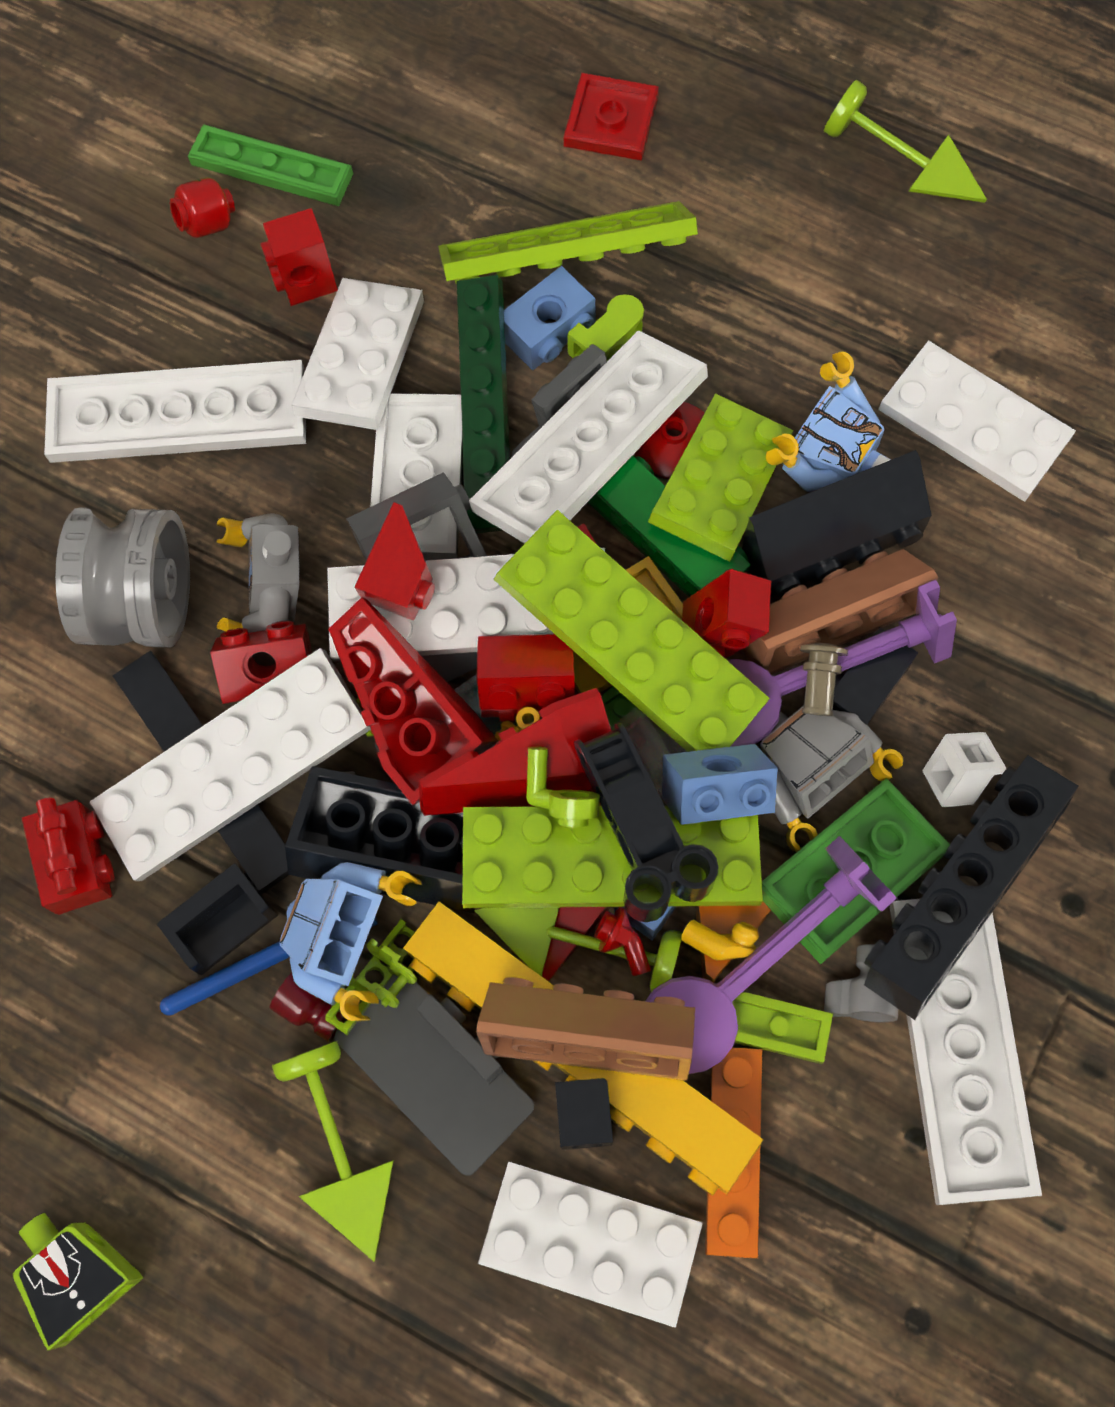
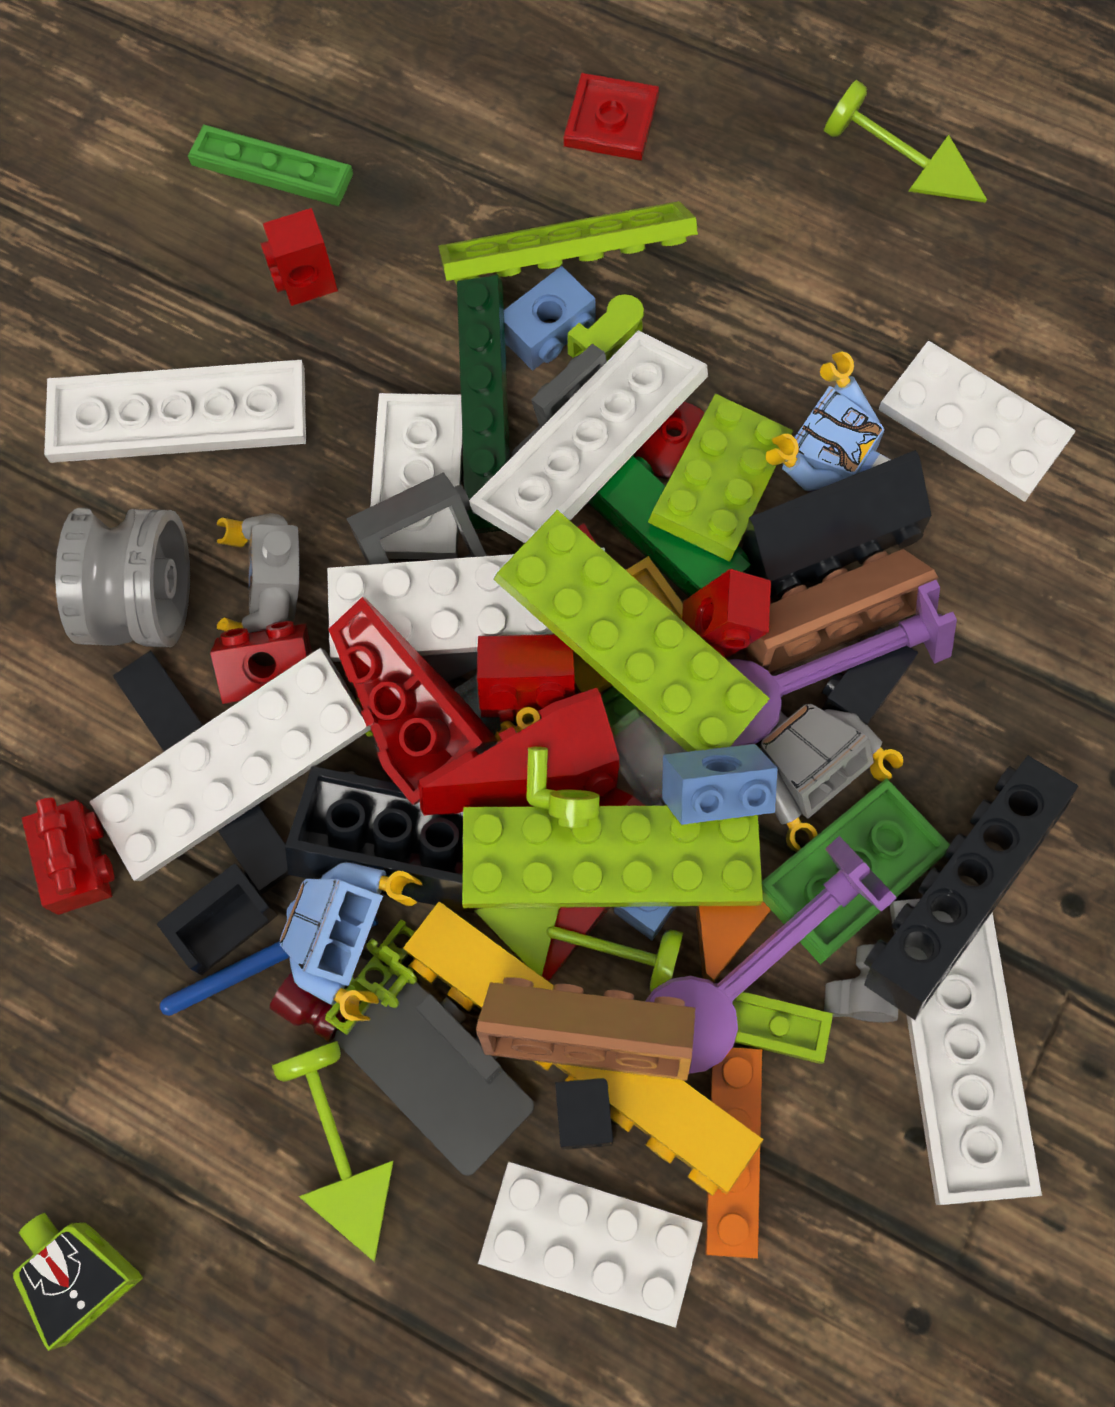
red head [169,177,235,238] -> none
white plate [292,278,424,430] -> none
red slope [354,502,435,621] -> none
black piece [574,722,718,922] -> none
red plate [594,907,651,976] -> none
yellow arm [681,920,759,960] -> none
dark tan pin [800,643,848,716] -> none
white brick [922,732,1006,807] -> none

